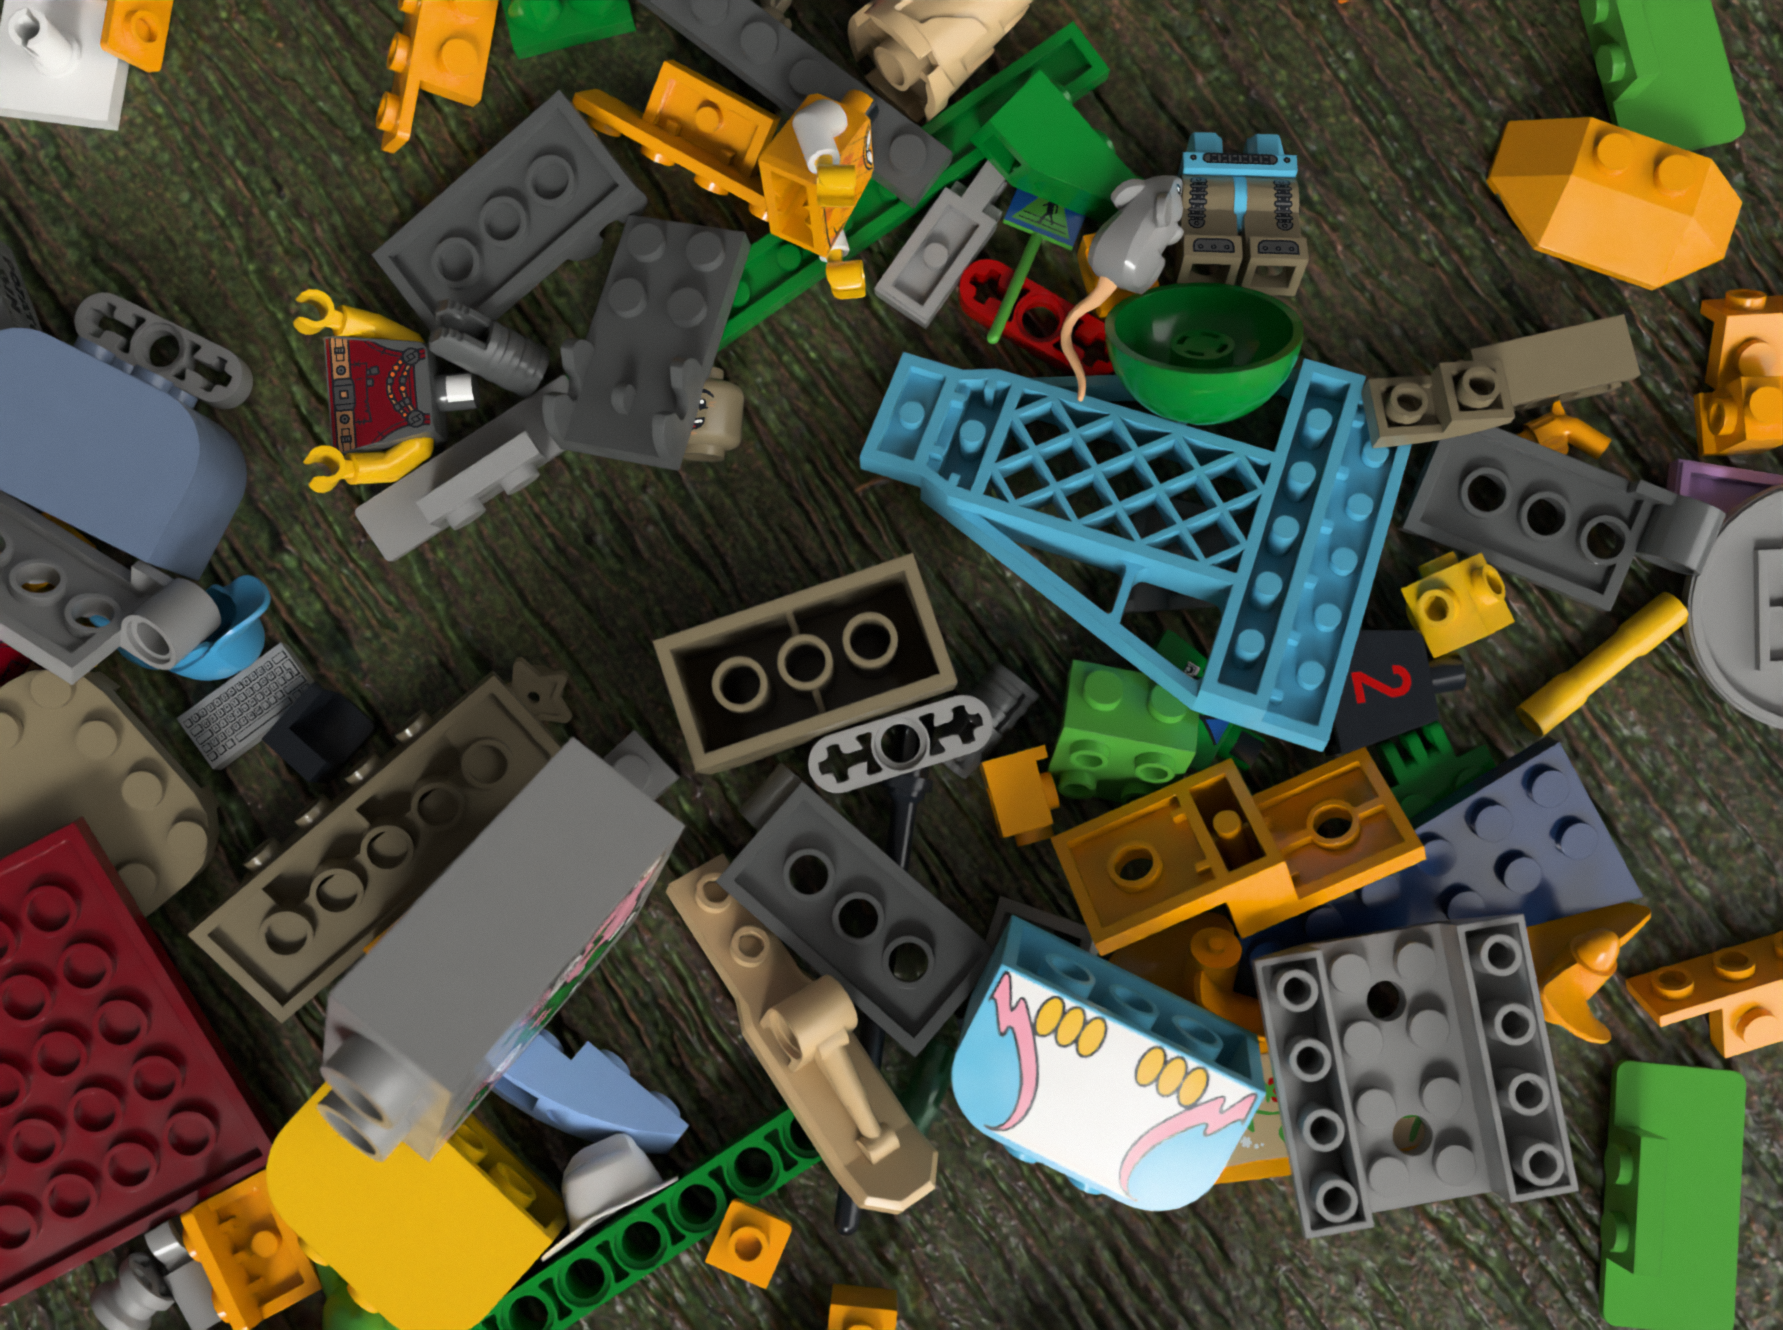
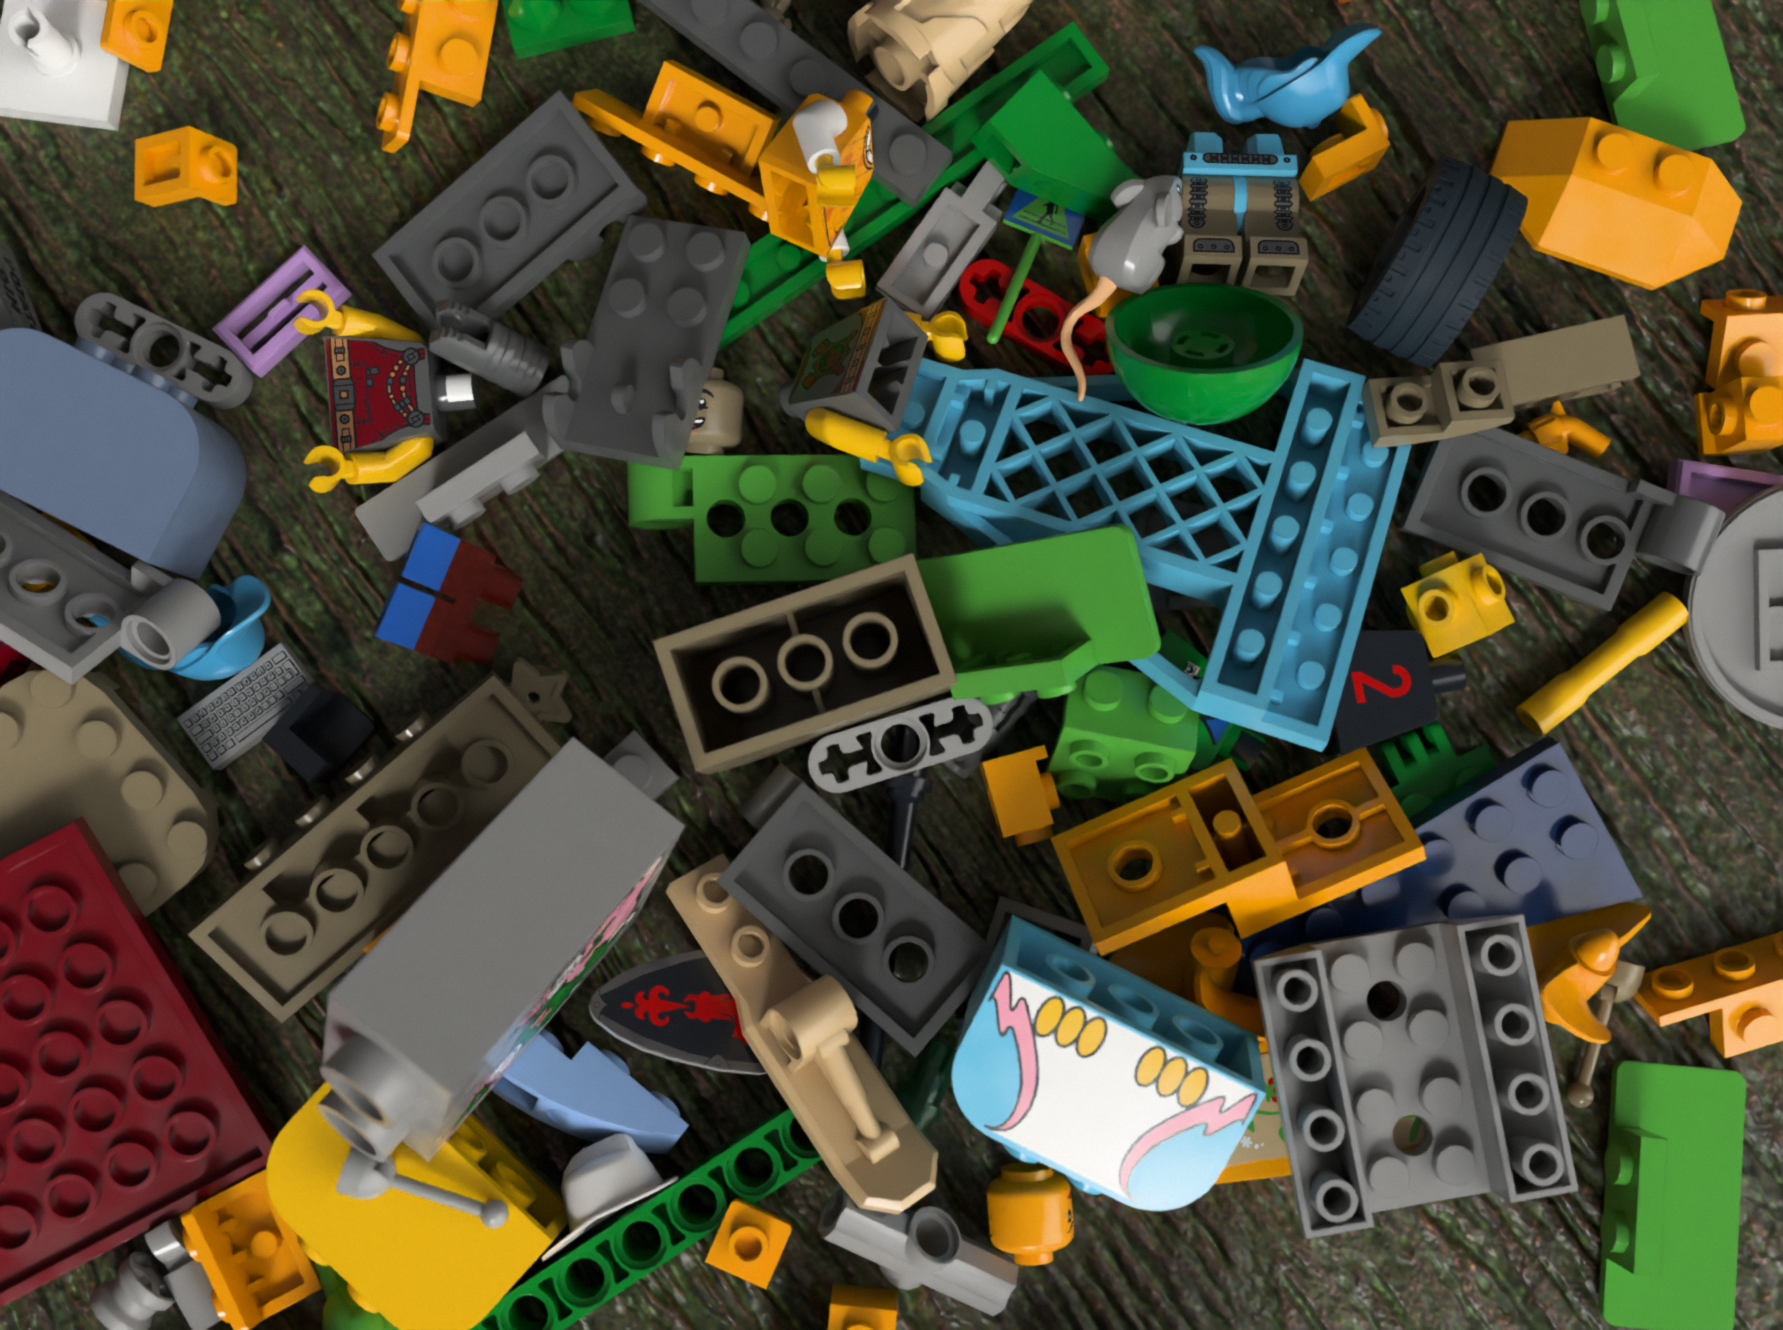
none -> light orange bracket [134,126,237,207]
none -> lavender tile [212,245,353,378]
none -> light grey hinge [336,1146,509,1229]
none -> hips [372,522,523,665]
none -> shield [589,949,806,1075]
none -> bright green hinge [627,454,917,586]
none -> torso [779,296,968,486]
none -> light grey piece [818,1183,1018,1316]
none -> bright green bracket [915,523,1161,705]
none -> light orange head [986,1161,1074,1266]
none -> dark azure hair [1194,22,1382,129]
none -> light orange bracket [1299,93,1391,202]
none -> black wheel [1346,155,1528,368]
none -> dark tan hinge [1566,957,1646,1108]

